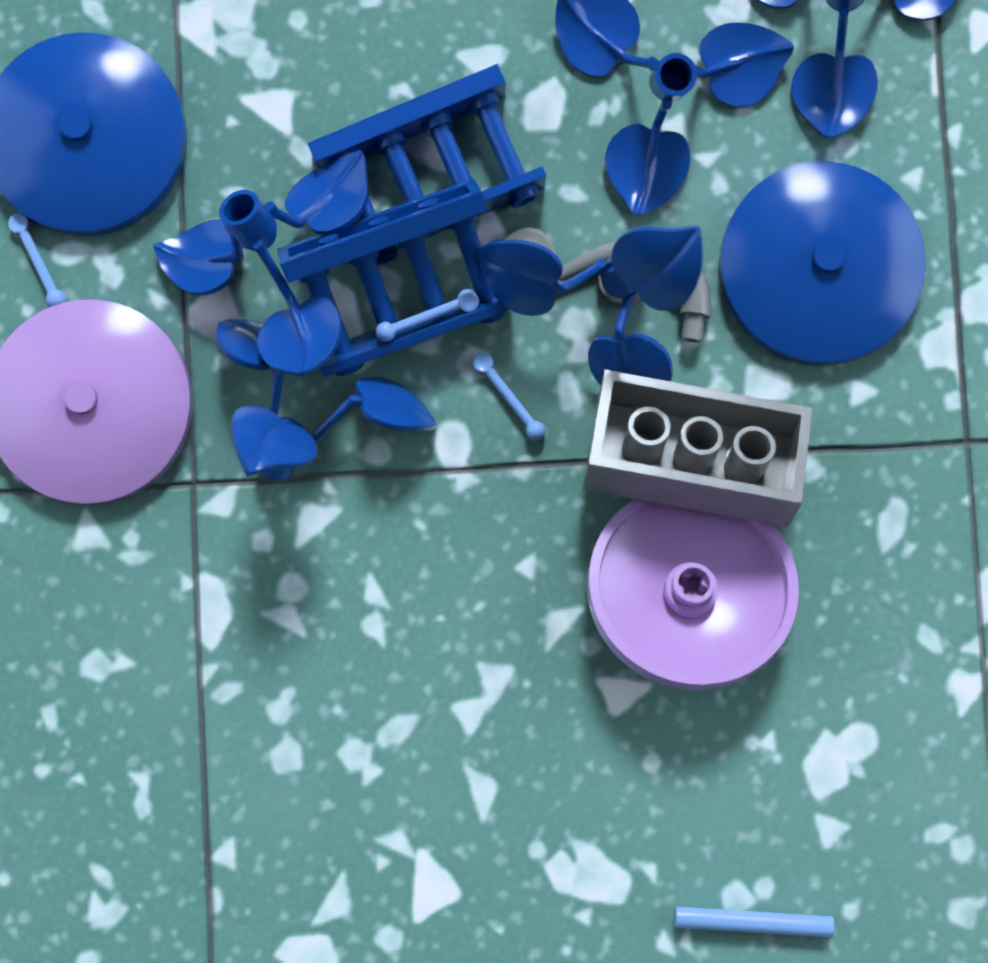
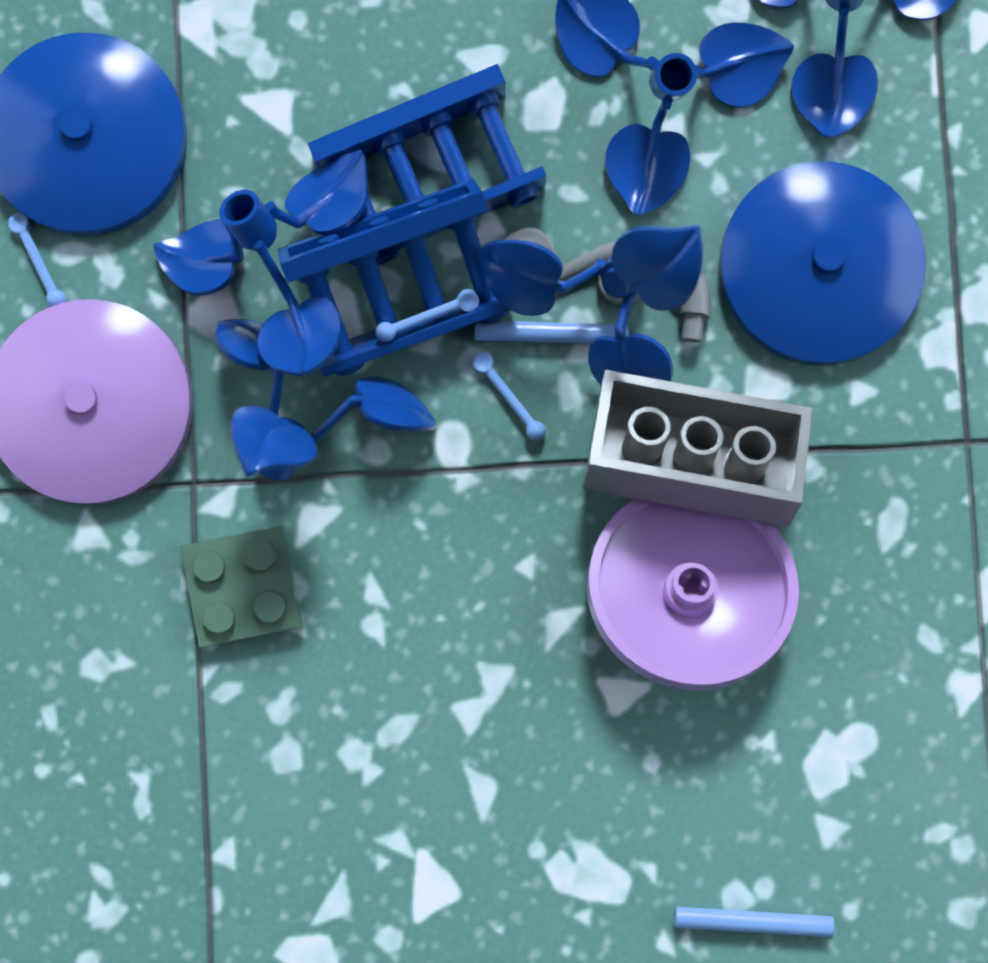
none -> sand green plate [180,526,303,648]
none -> light blue bar [475,321,629,344]

